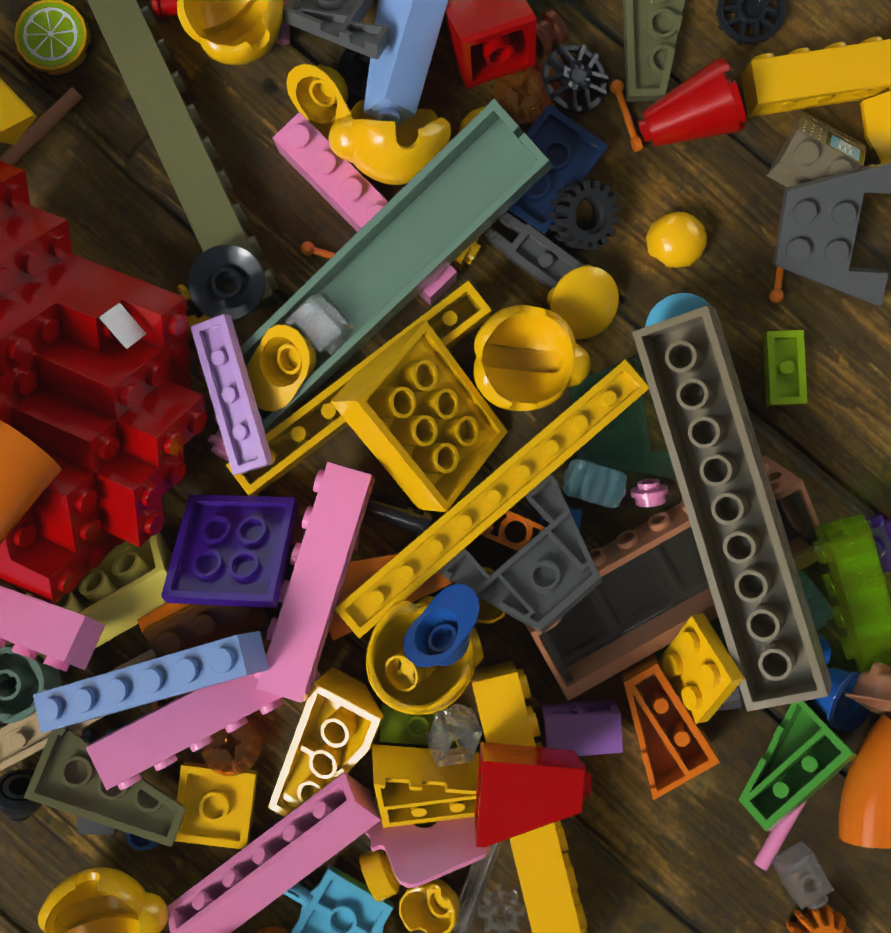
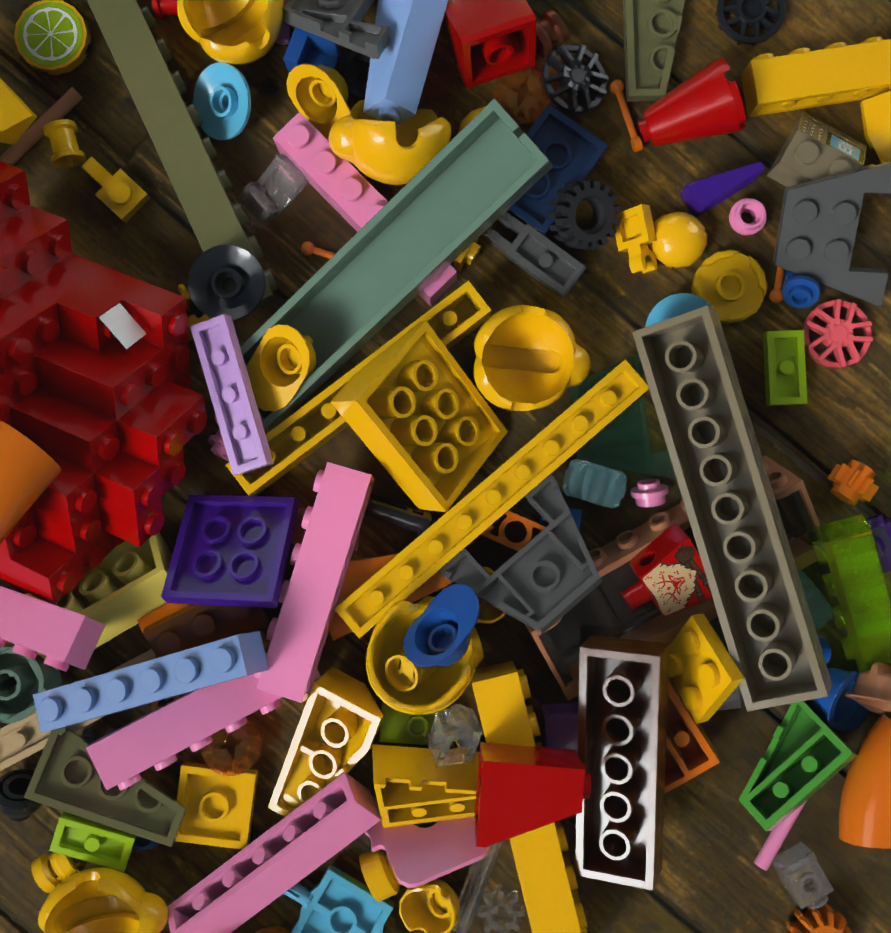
clear brick [285,293,355,356] -> none
yellow dish [547,264,619,339] -> none
none -> yellow wheel [31,852,87,893]
none -> yellow bush [43,119,86,168]
none -> lime plate [49,811,137,872]
none -> yellow plate [81,156,151,223]
none -> medium azure dish [193,62,251,140]
none -> clear slope [233,154,309,235]
none -> blue panel [283,27,342,73]
none -> reddish brown brick [575,635,669,890]
none -> yellow plate [613,204,657,274]
none -> torso [620,523,712,616]
none -> dark purple slope [680,162,765,217]
none -> yellow tile [691,250,767,325]
none -> bright pink plate [729,198,767,236]
none -> blue plate [781,270,823,308]
none -> coral wheel [802,299,873,369]
none -> orange gear [827,460,879,506]

